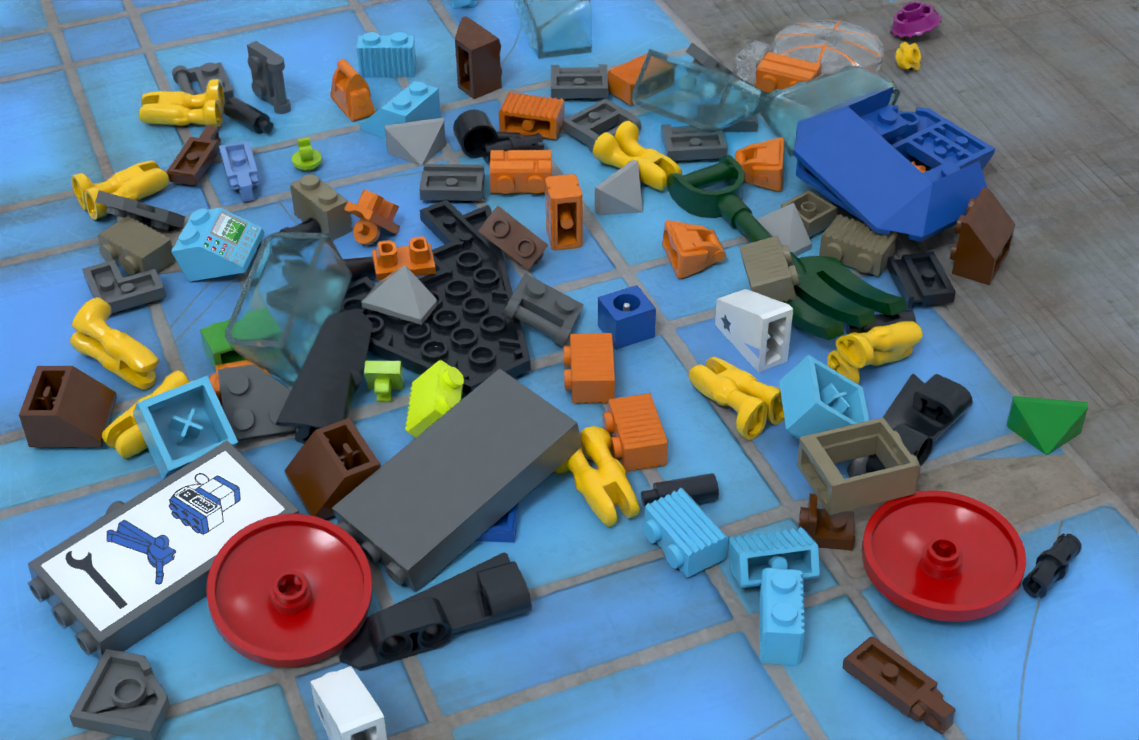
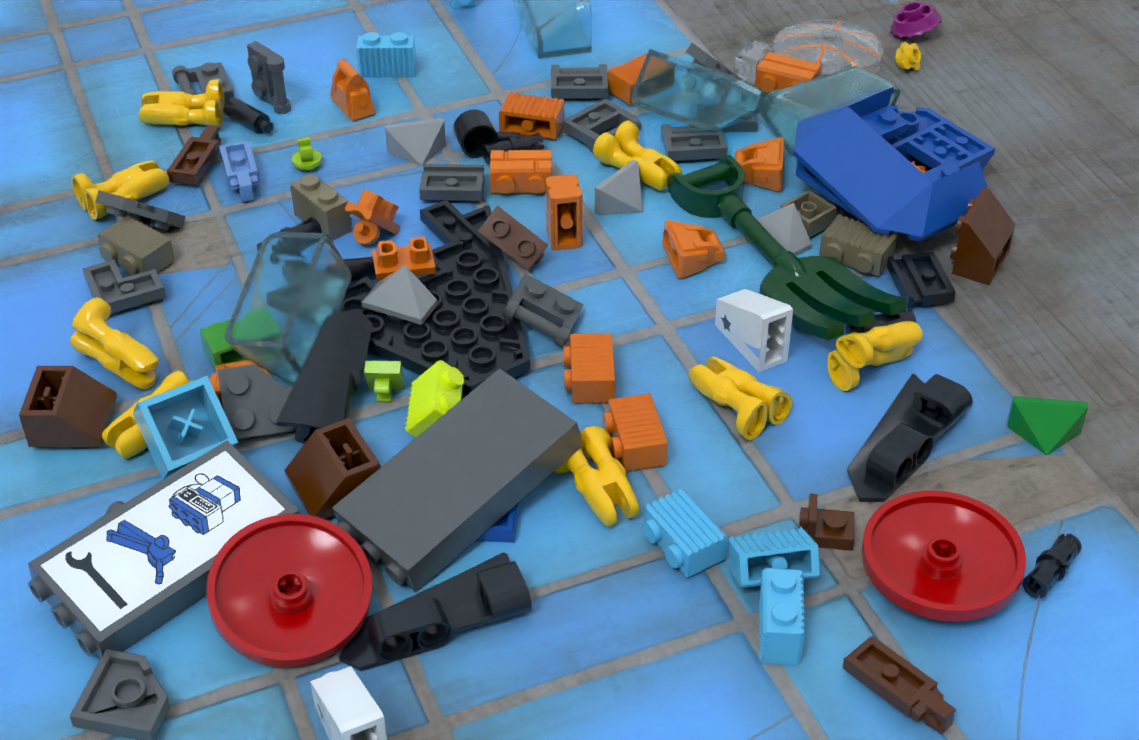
medium azure slope [171,207,265,282] -> none
medium azure slope [360,81,441,138] -> none
reddish brown slope [455,16,502,99] -> none
blue piece [598,285,656,349] -> none
black cylinder [641,473,719,506] -> none
dark tan brick [739,236,799,302] -> none
medium azure brick [779,355,869,439] -> none
dark tan window [797,417,920,515] -> none

